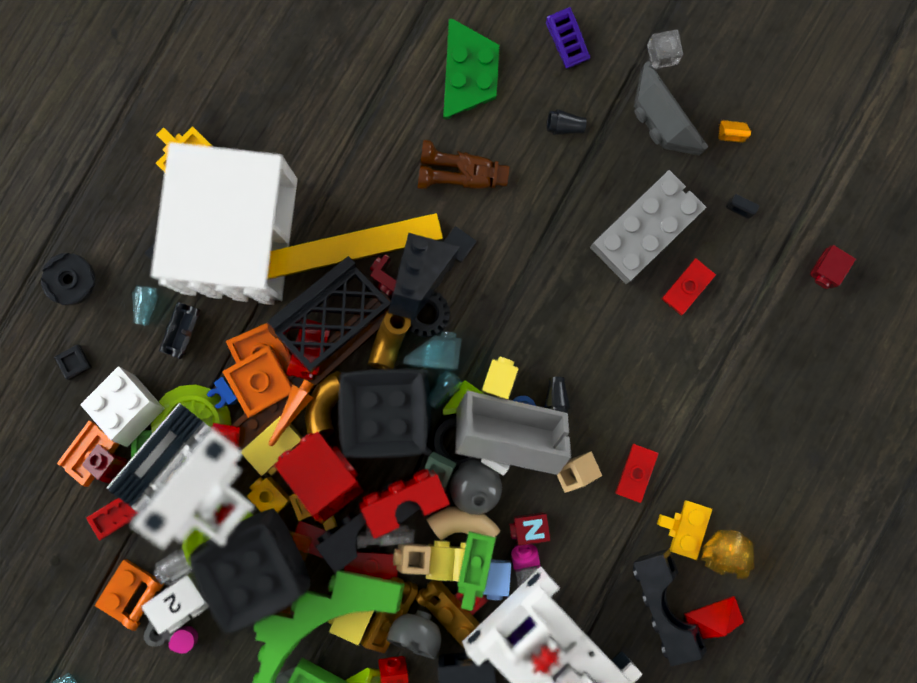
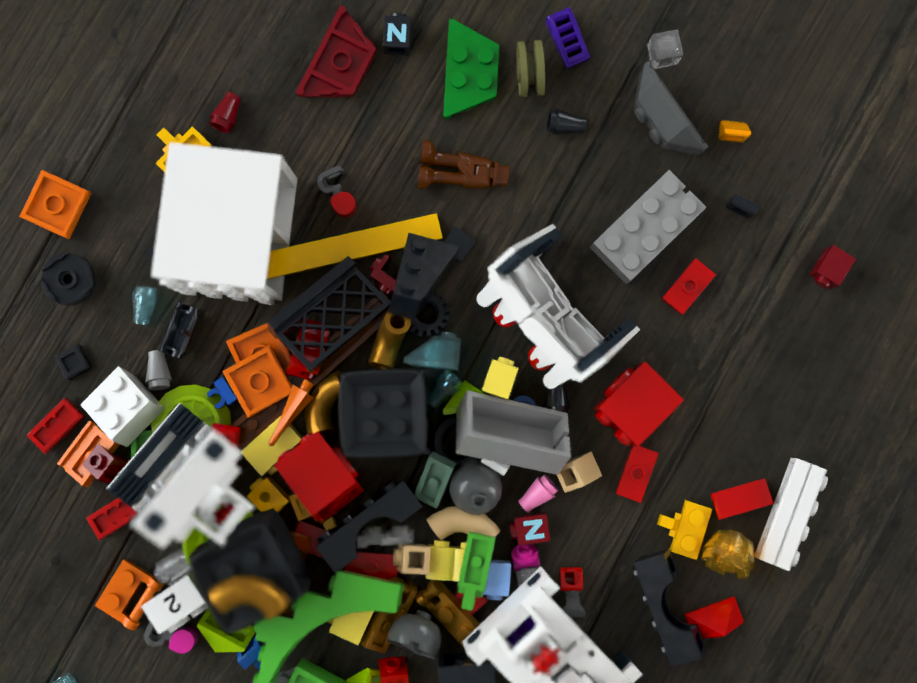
red arch [359,469,450,539] -> none
none -> orange plate [19,170,91,239]
none -> red plate [26,398,86,454]
none -> light grey cone [145,350,172,390]
none -> lime slope [197,607,256,653]
none -> pearl gold cylinder [208,575,291,620]
none -> dark red cone [210,92,241,133]
none -> blue tile [237,633,265,670]
none -> dark red wing [295,5,377,97]
none -> leg [317,166,357,218]
none -> black brick [383,13,412,56]
none -> white container [477,224,640,389]
none -> olive wheel [516,40,545,98]
none -> bright pink cone [518,474,558,513]
none -> leg [559,567,586,618]
none -> red brick [593,361,684,447]
none -> red slope [710,478,774,520]
none -> white brick [754,458,828,571]

